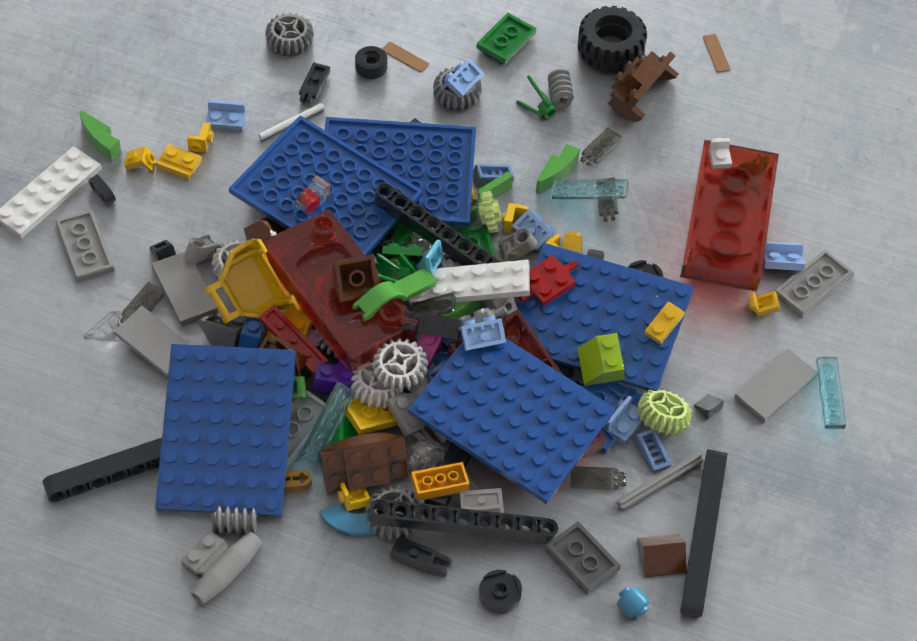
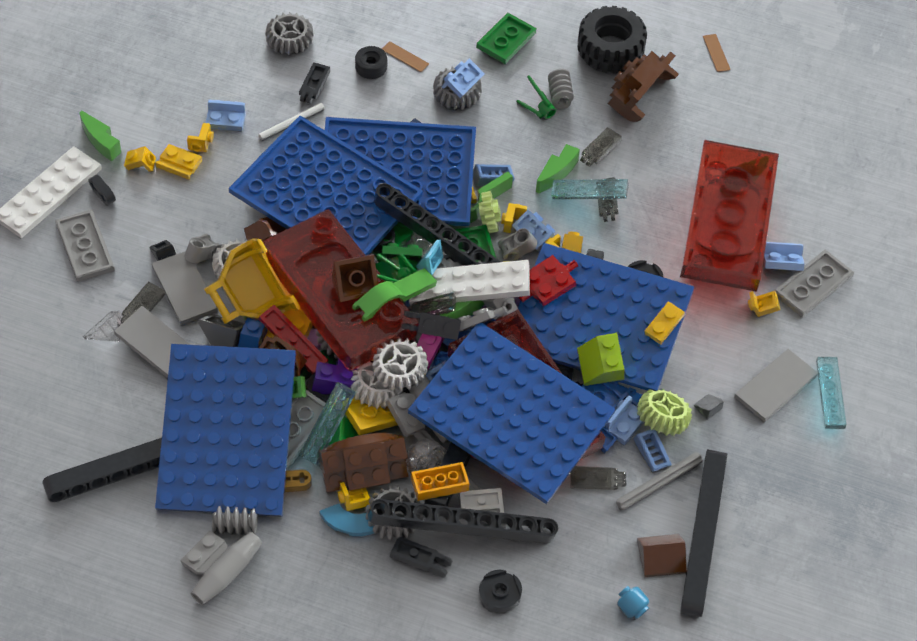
leg [294,175,330,214] -> none
light blue bracket [458,315,506,351] -> none
dark grey plate [546,521,621,593] -> none
white bracket [708,138,732,169] -> none

